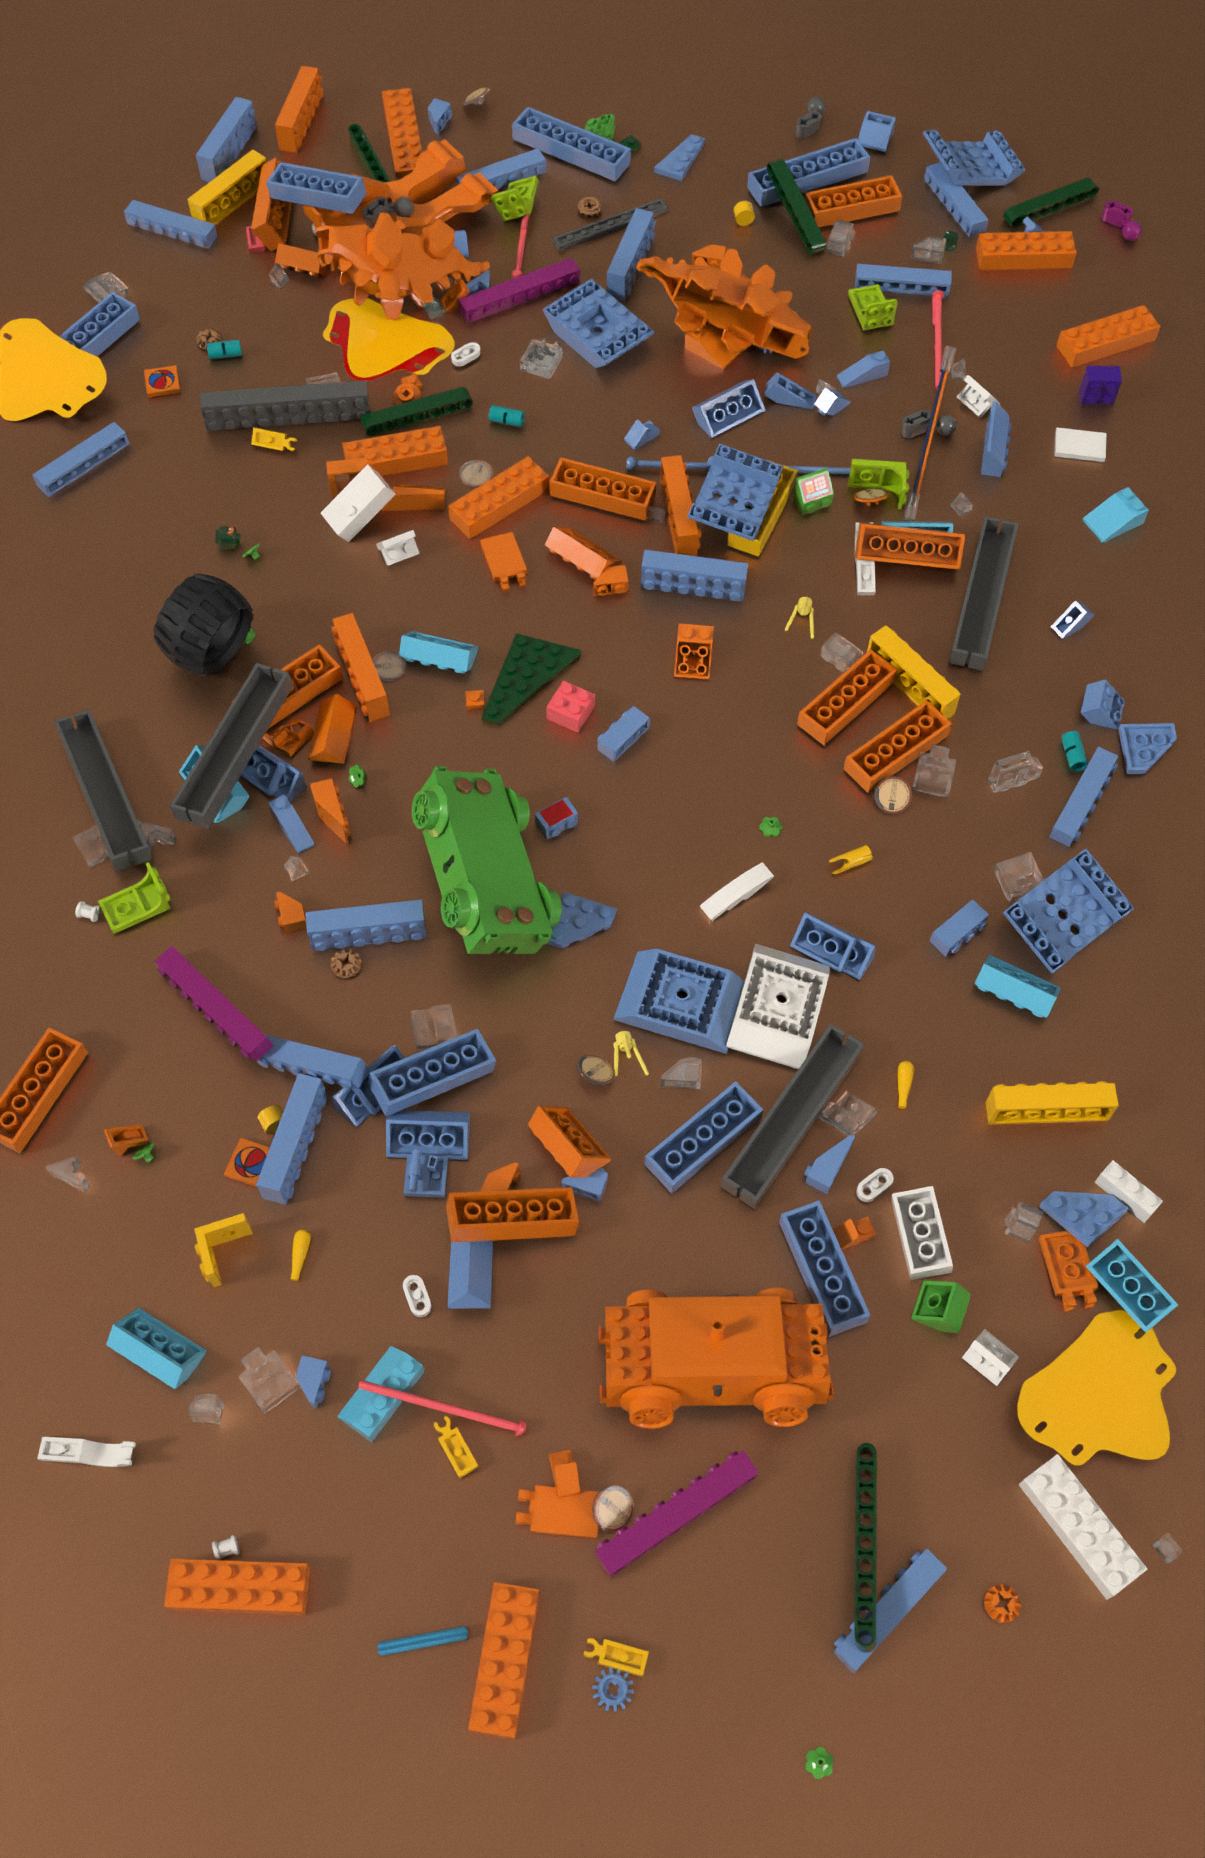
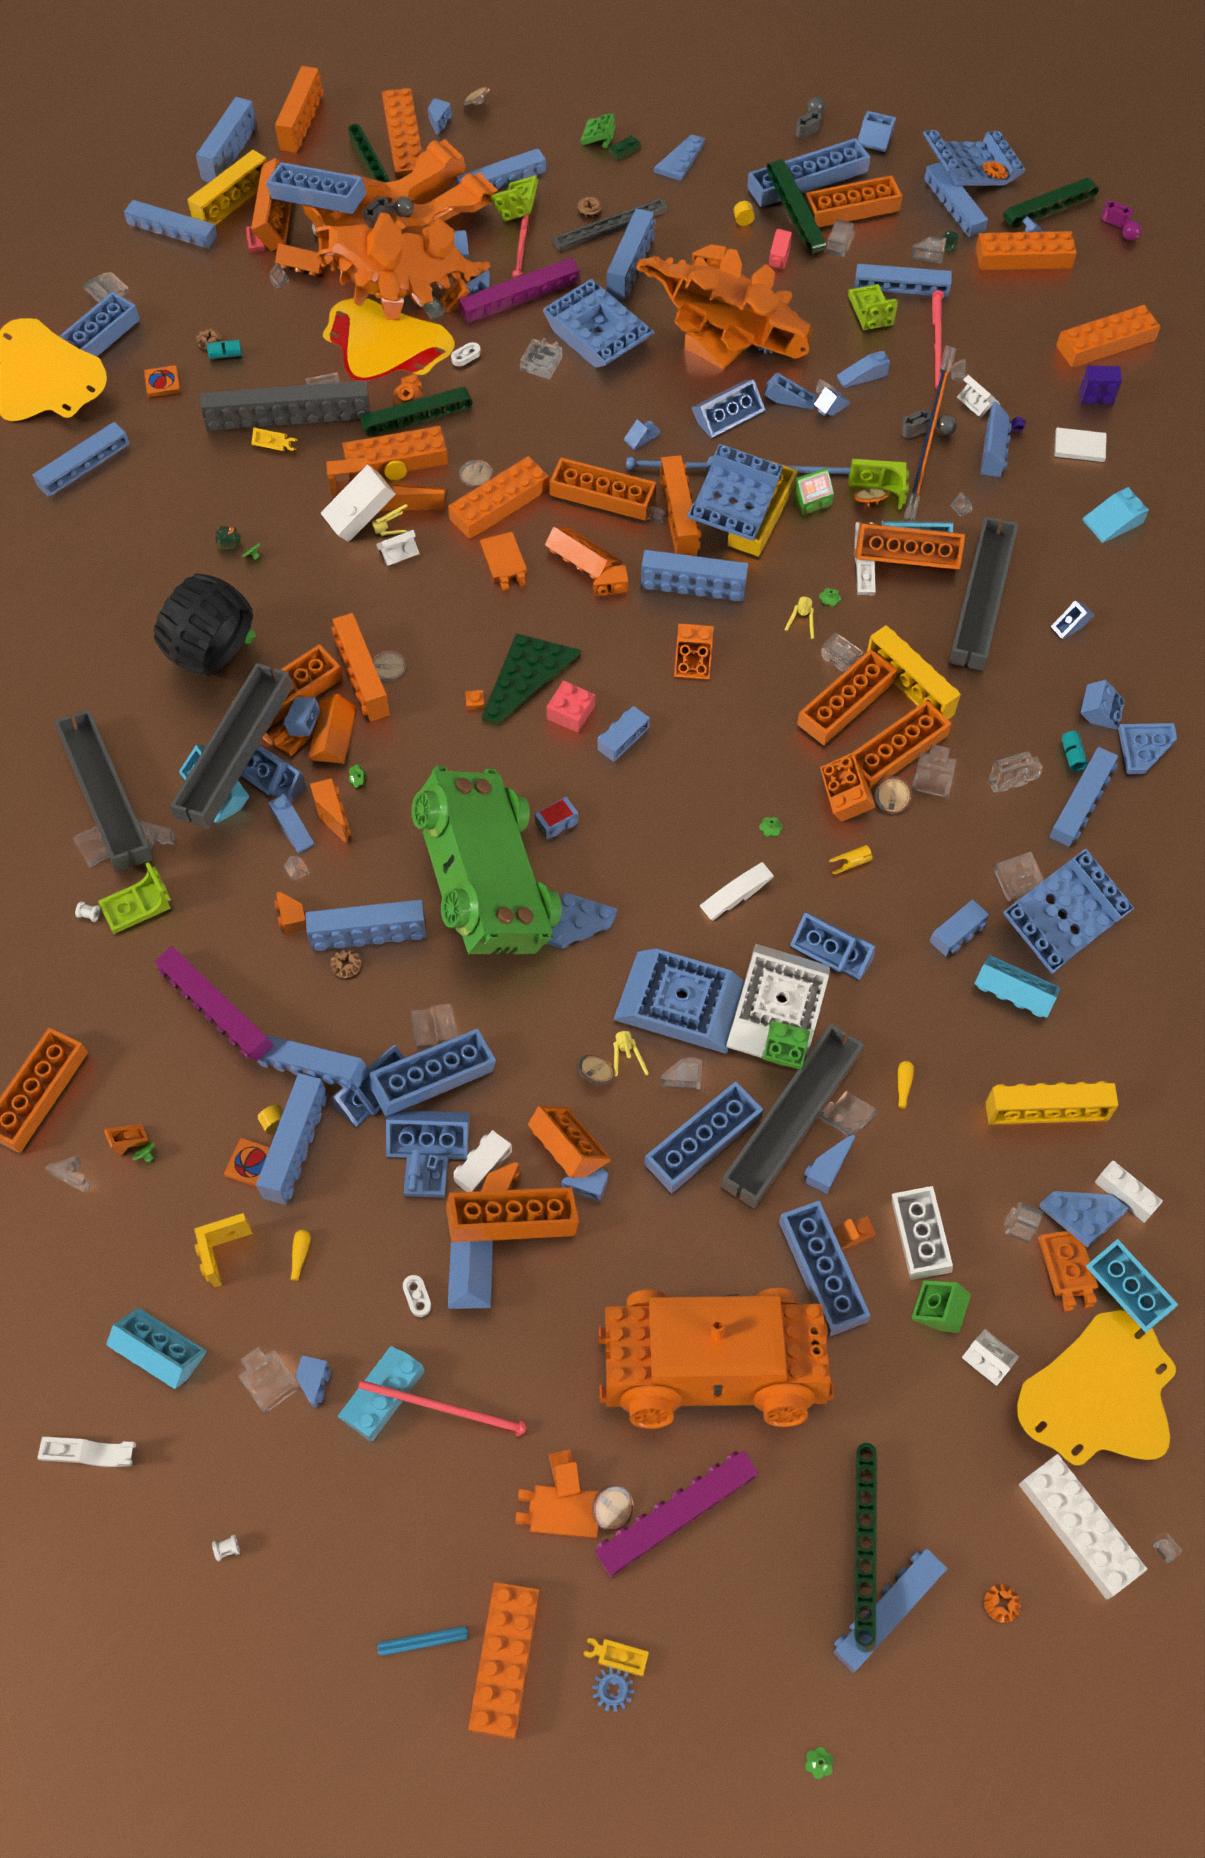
orange brick [164,1559,310,1615] -> none
clear slope [188,1393,225,1426] -> none
medium azure slope [399,631,479,673] -> none
yellow plate [434,1416,479,1479] -> none
teal pin [489,405,525,428] -> none
medium blue brick [512,107,631,181] -> none
white plate [856,1168,893,1202] -> none
none -> medium blue brick [284,697,321,736]
none -> light yellow plant [372,504,408,537]
none -> yellow piece [384,461,407,480]
none -> white brick [453,1130,512,1192]
none -> bright green plate [761,1021,810,1070]
none -> coral slope [769,229,792,269]
none -> bright green plant [819,588,841,607]
none -> orange slope [820,753,875,822]
none -> orange gear [982,161,1009,179]
none -> dark purple plate [1010,417,1026,432]

